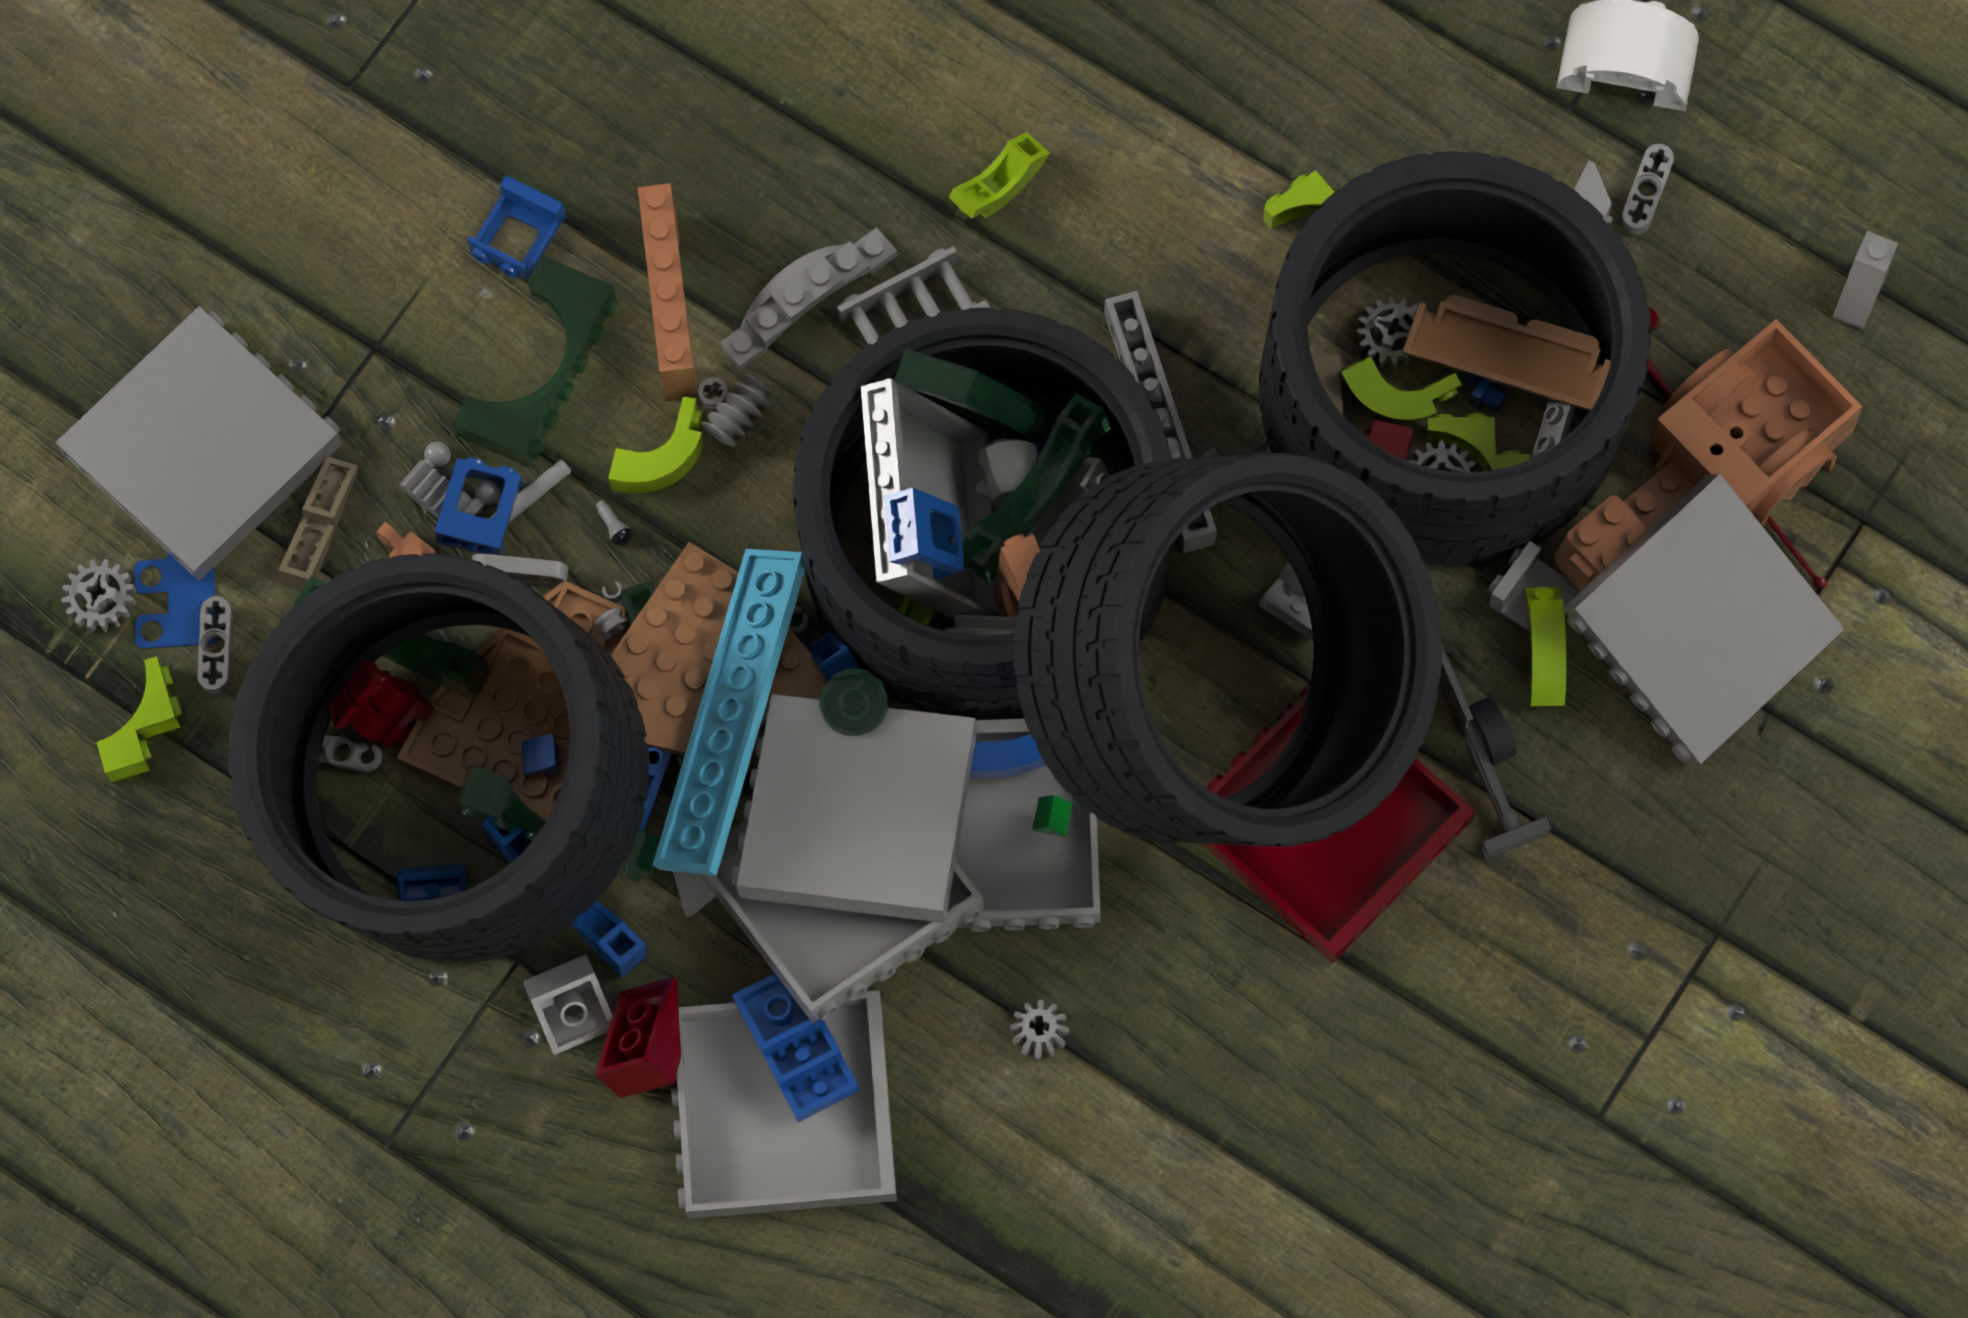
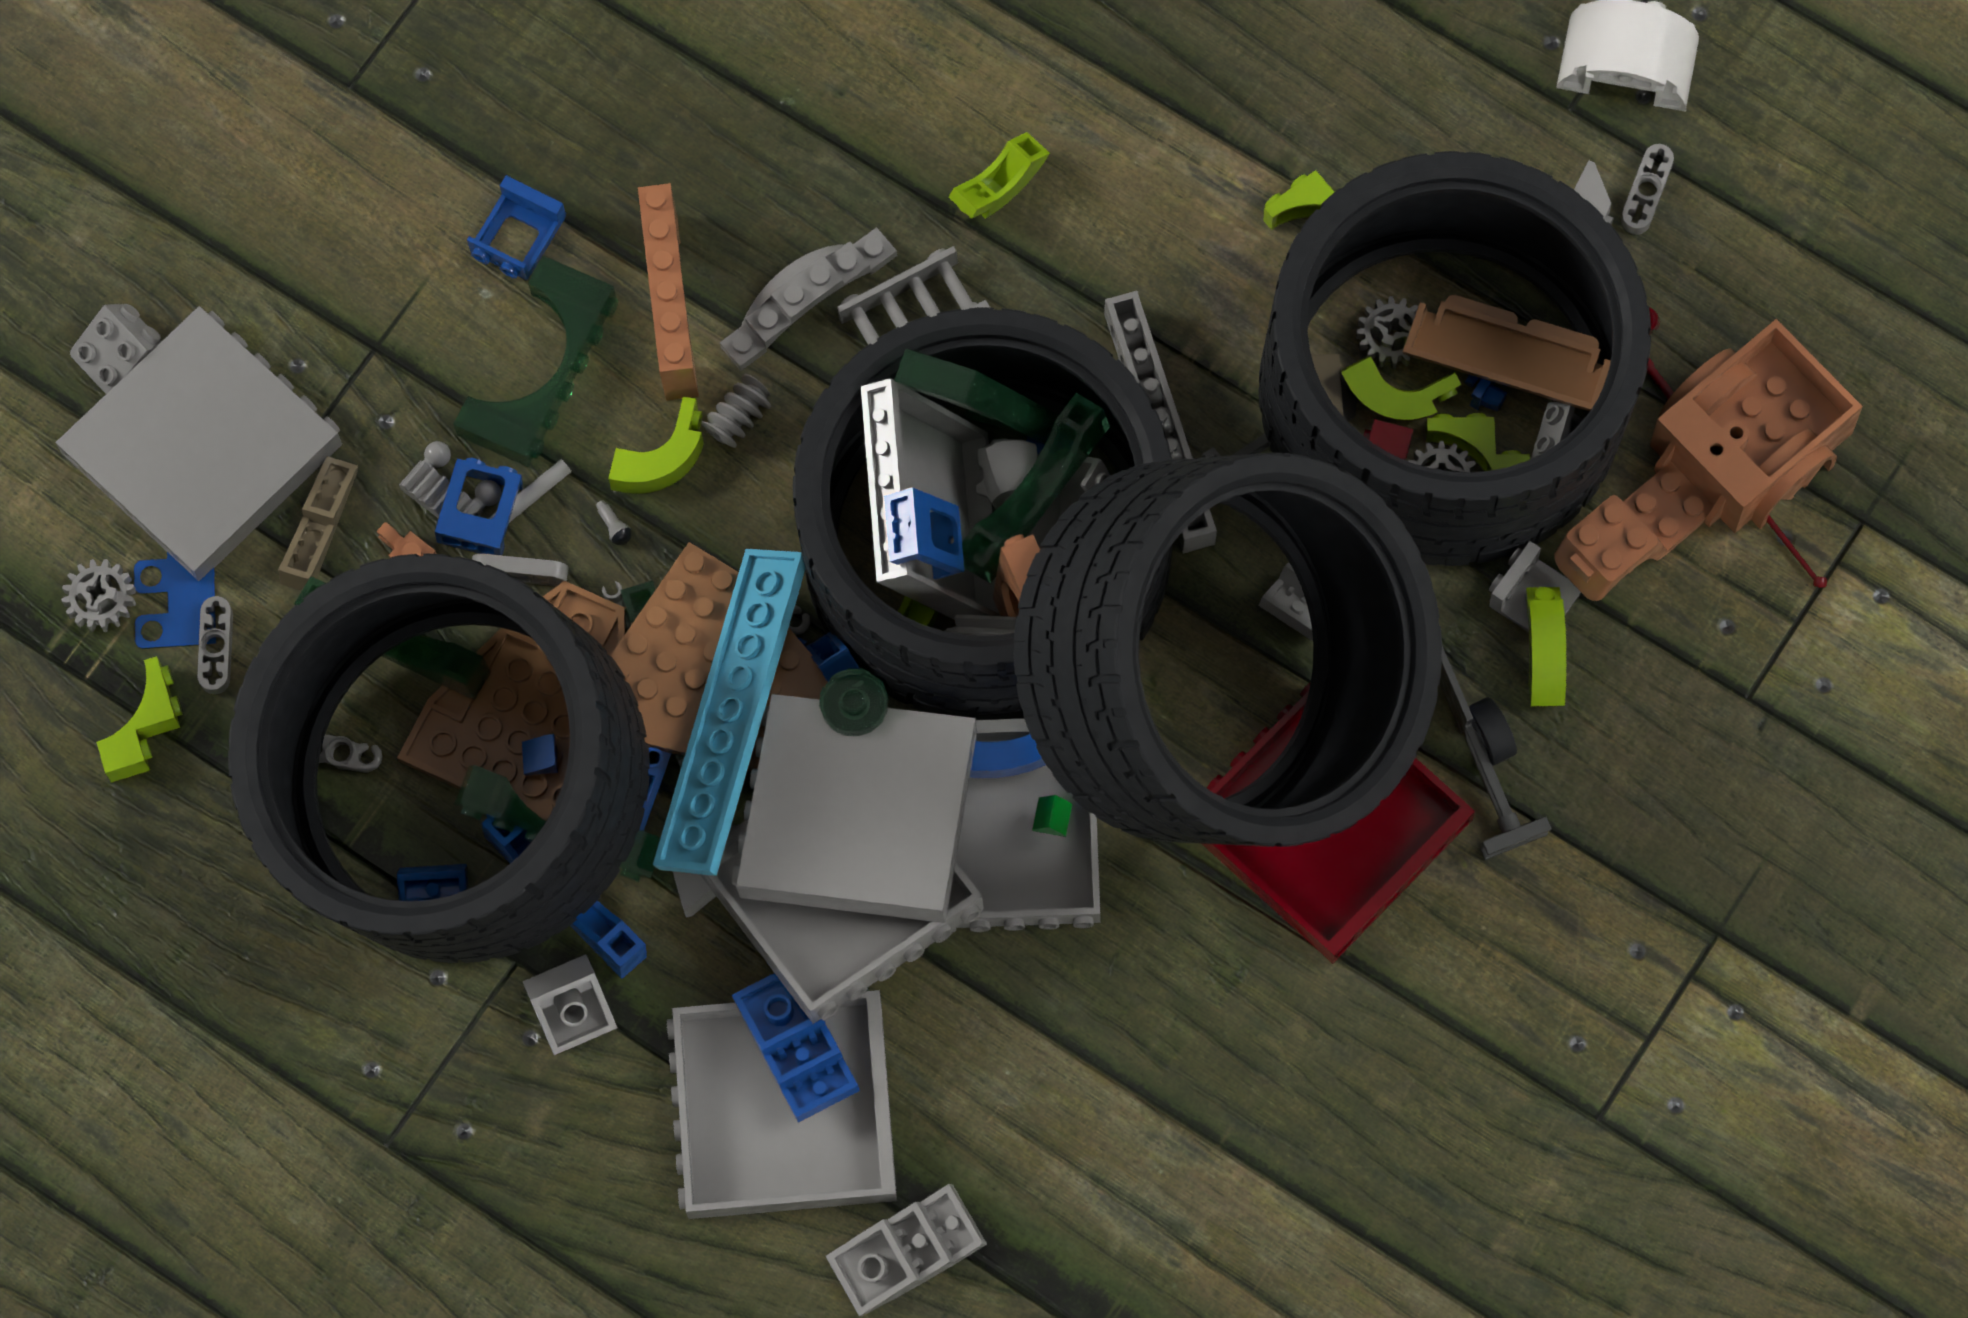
dark red hips [327,660,433,748] -> none
light grey bush [595,607,629,639] -> none
dark red slope [595,977,682,1098] -> none
light grey bush [698,377,728,411] -> none
light grey gear [1010,1000,1069,1060] -> none
light grey panel [1562,474,1844,764] -> none
light grey slope [1832,231,1899,330] -> none
none -> light grey bracket [70,304,162,394]
none -> light grey slope [826,1184,987,1317]

